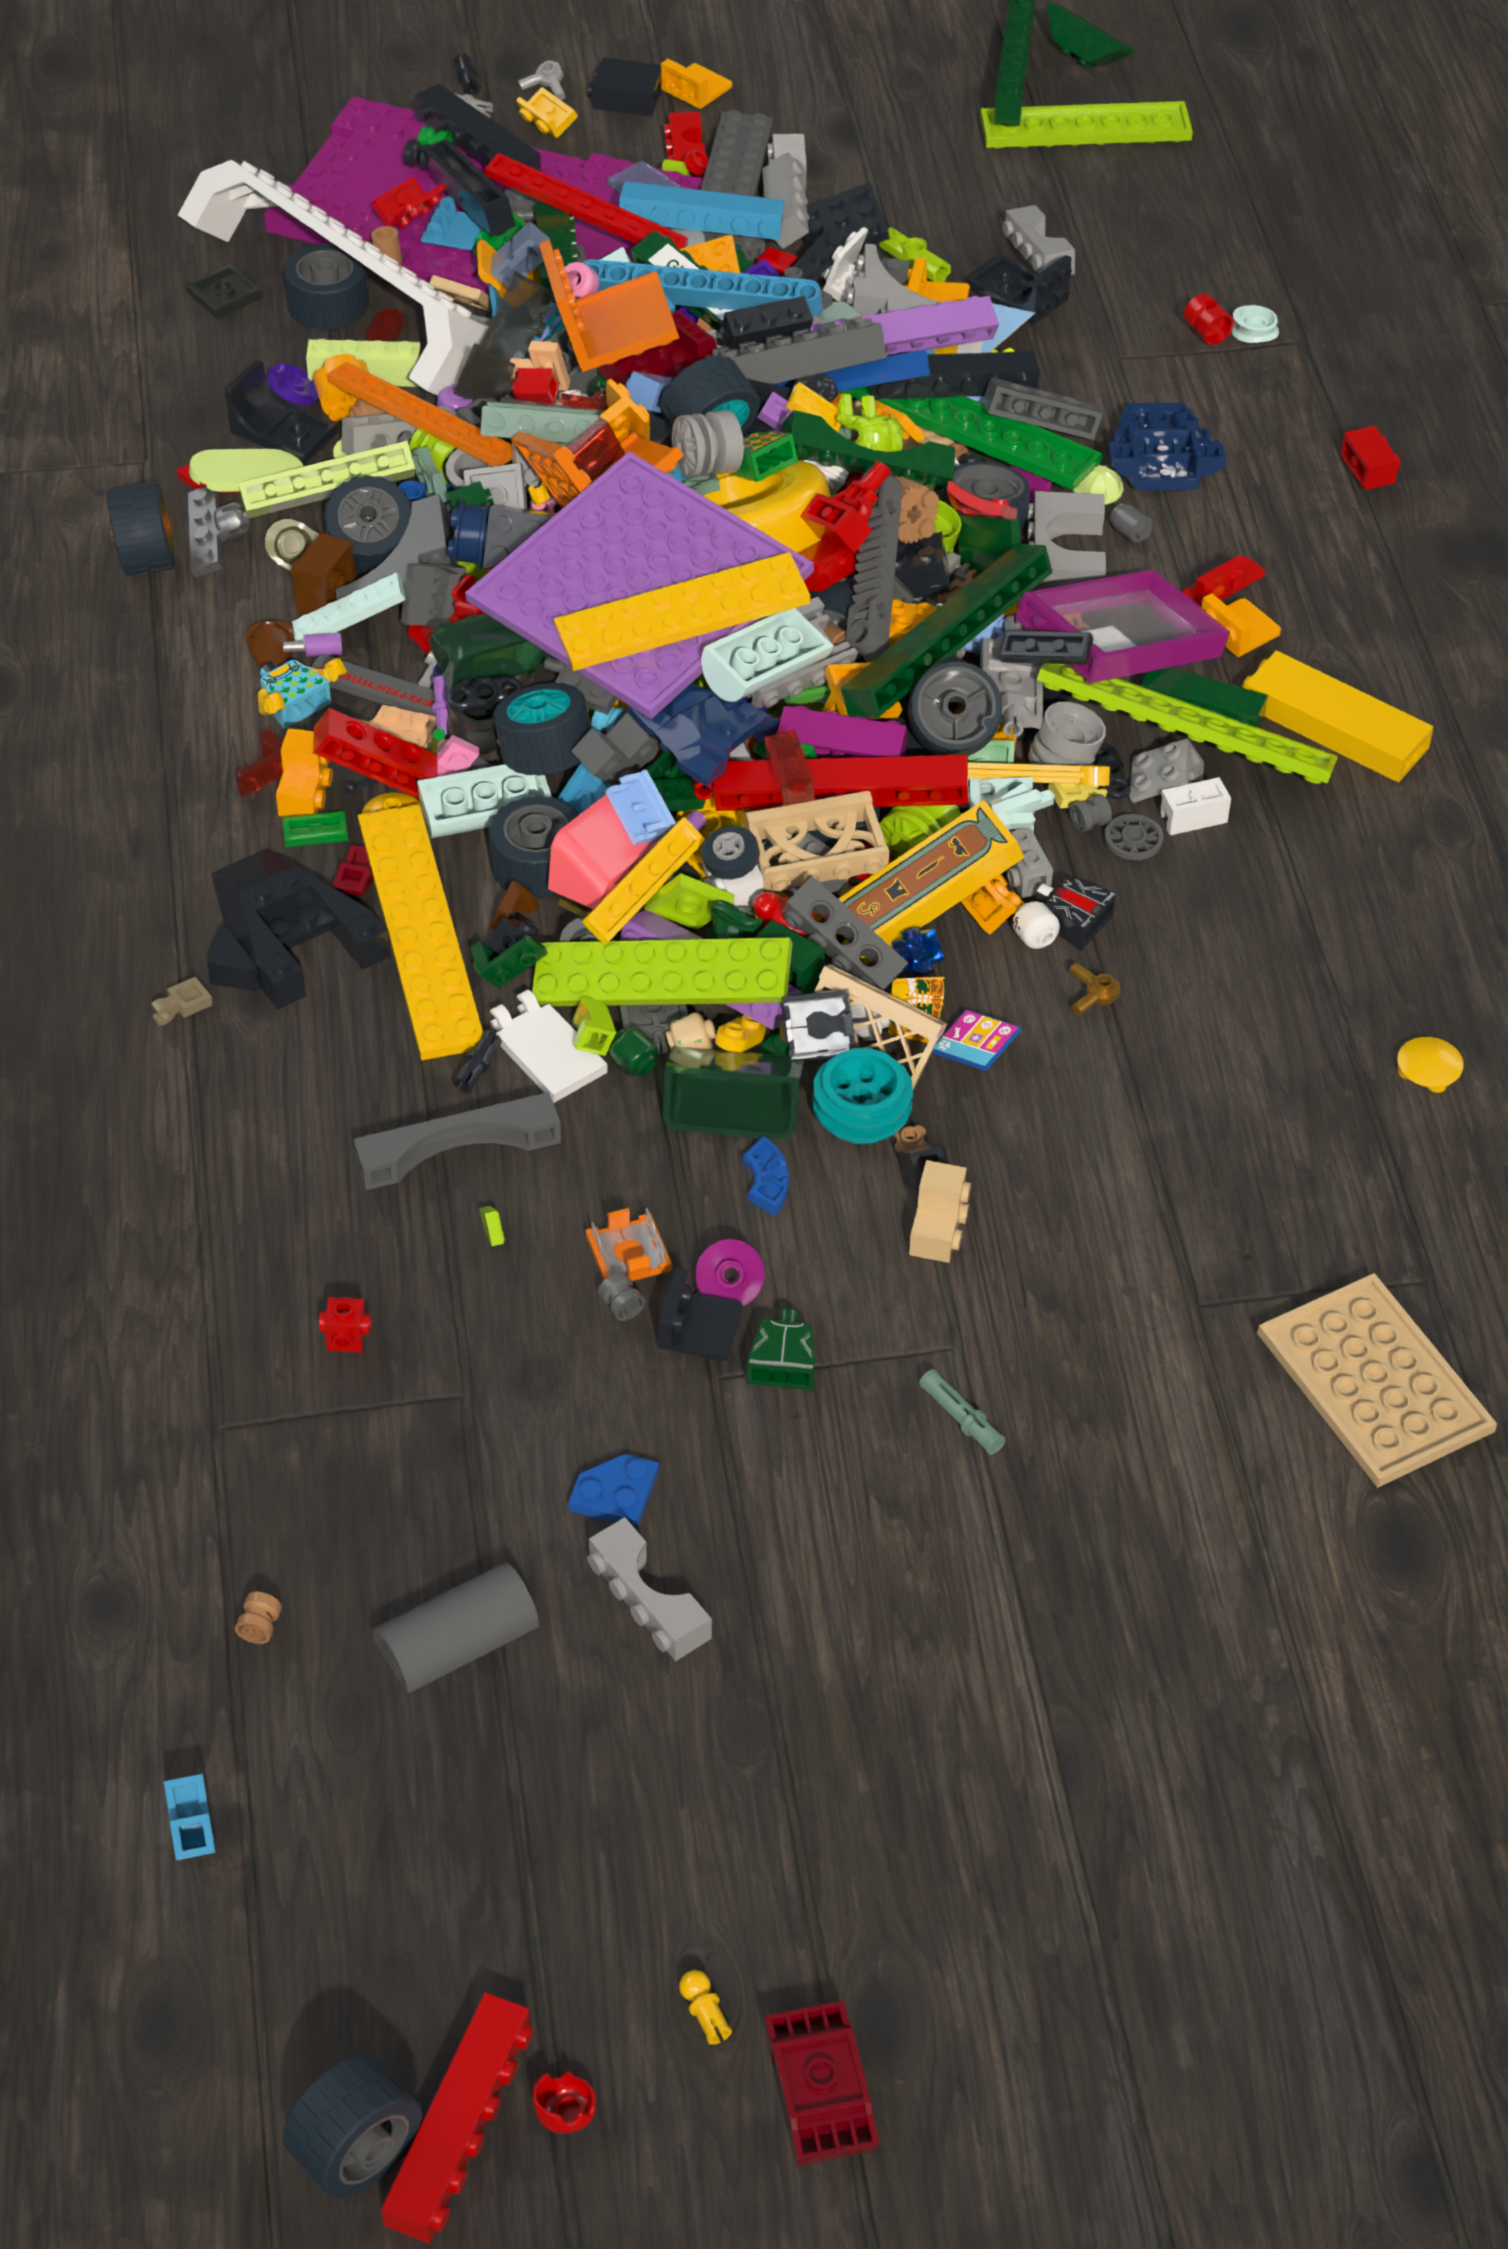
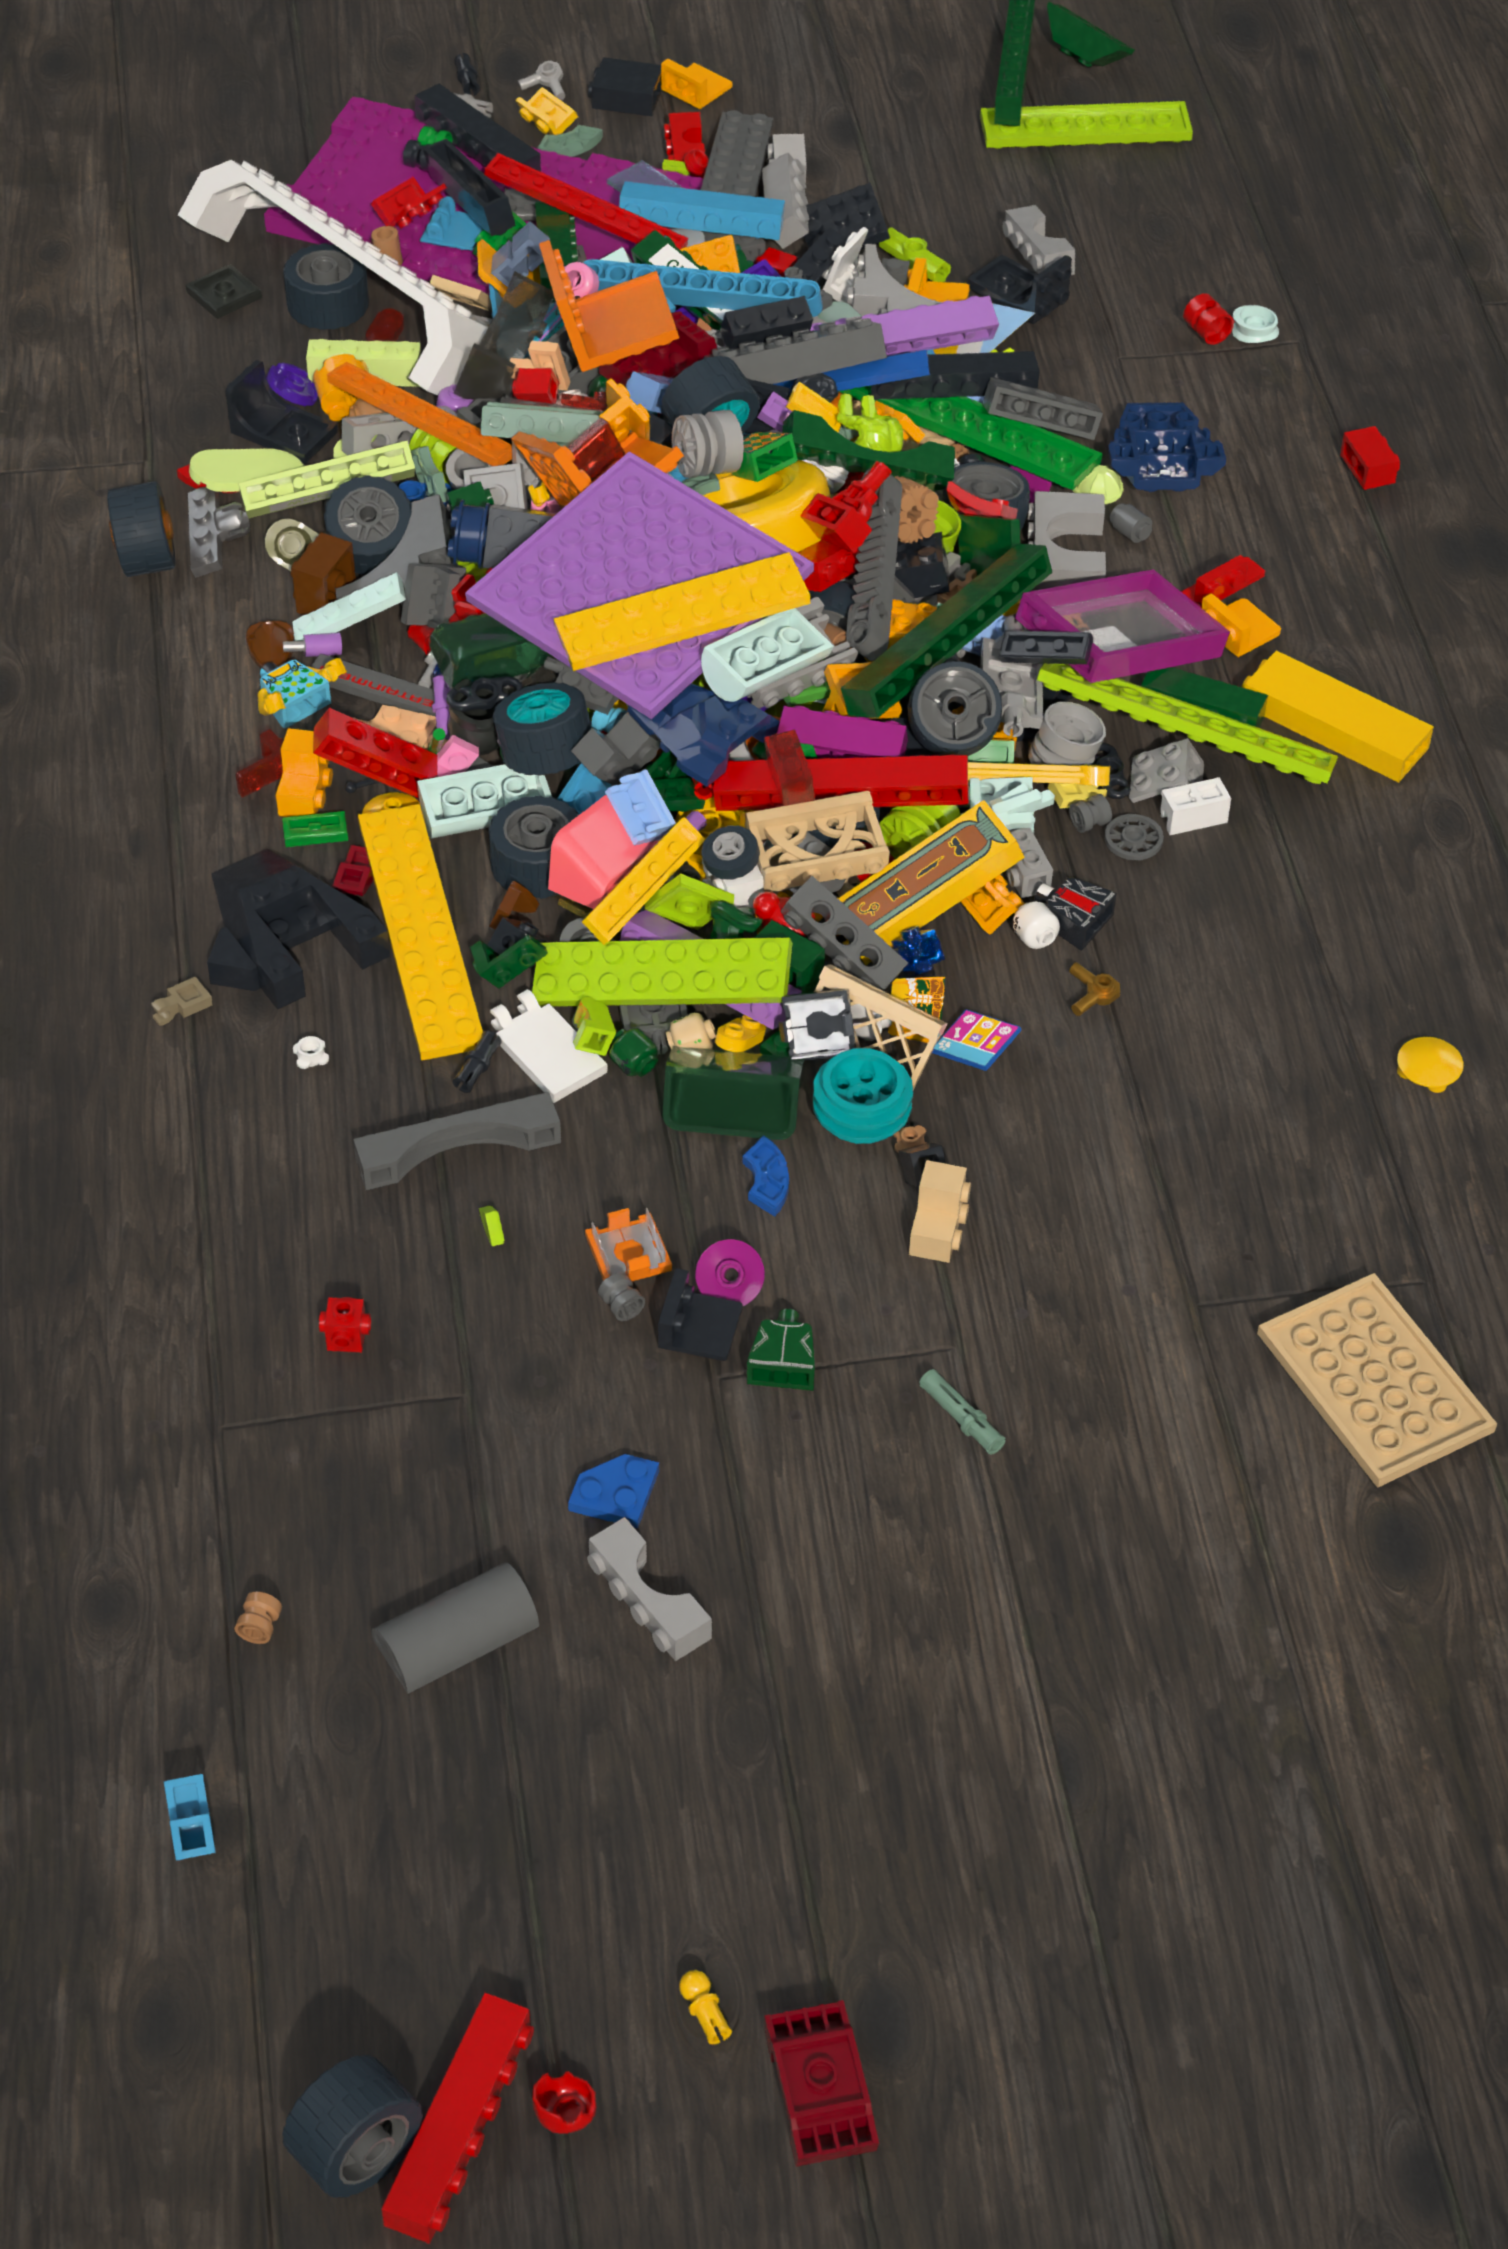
none -> white plate [293,1036,329,1069]
none -> sand green tile [537,125,603,157]

